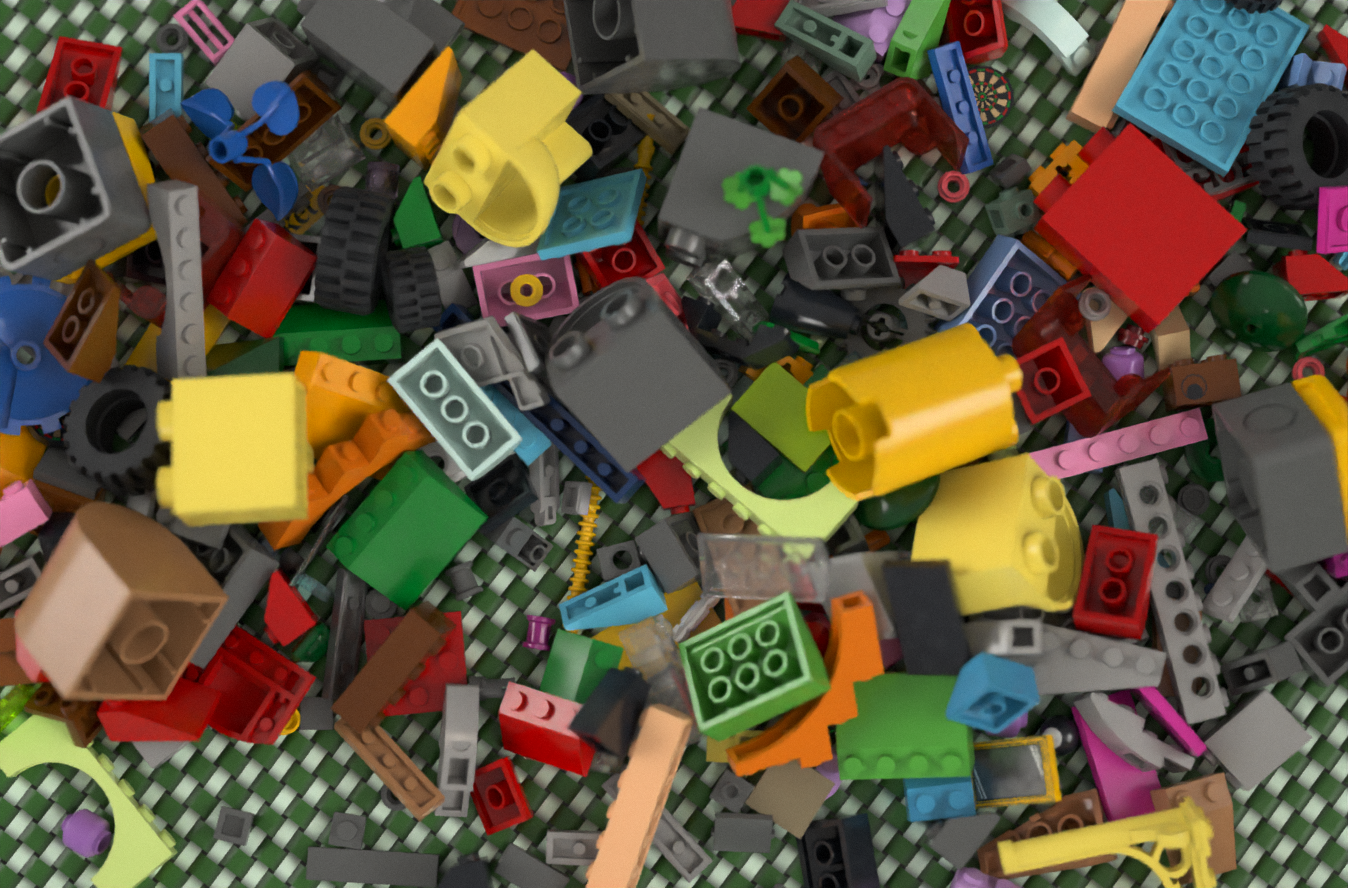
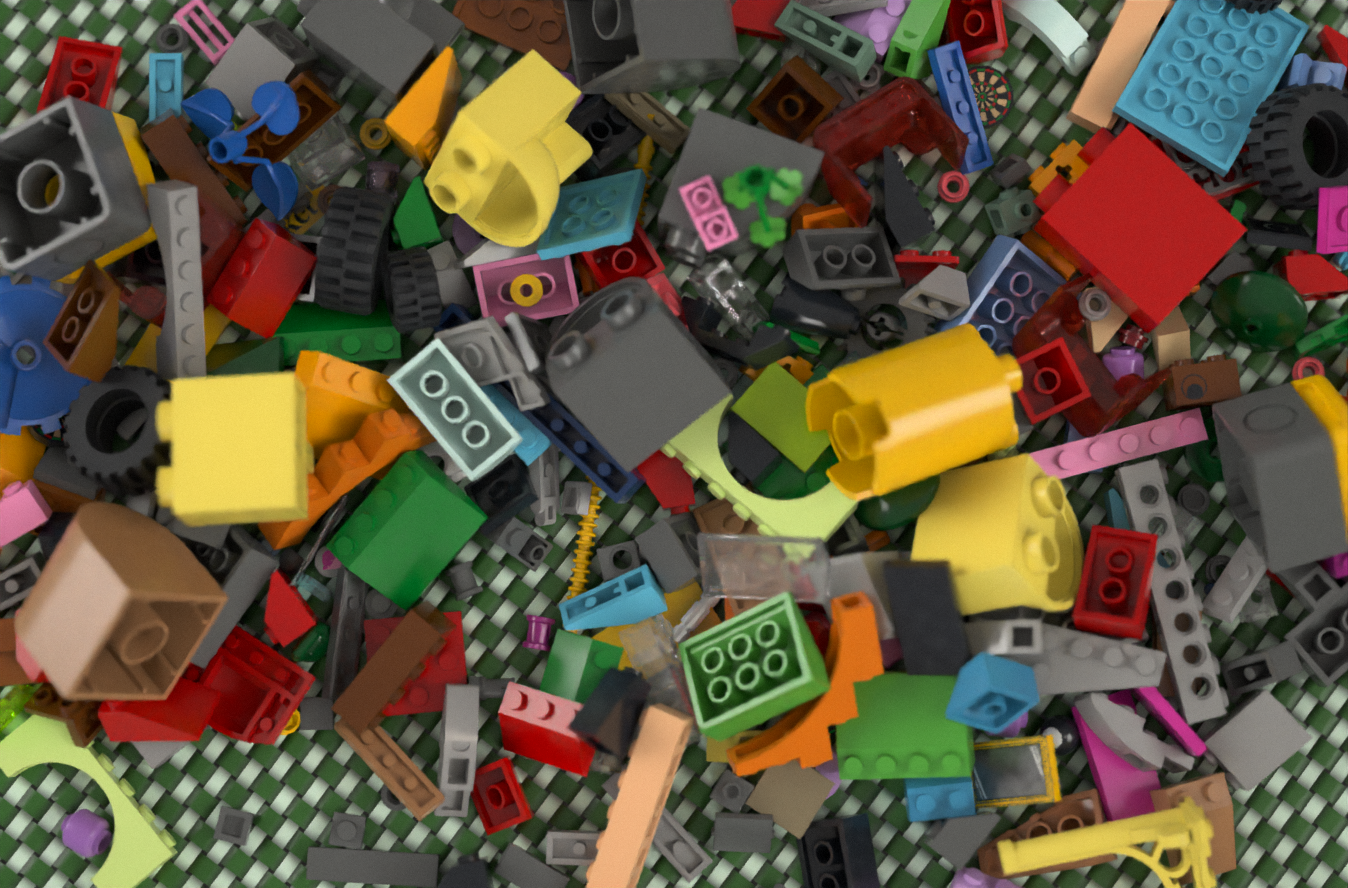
none -> tile [315,546,347,578]
none -> bright pink slope [678,175,738,251]

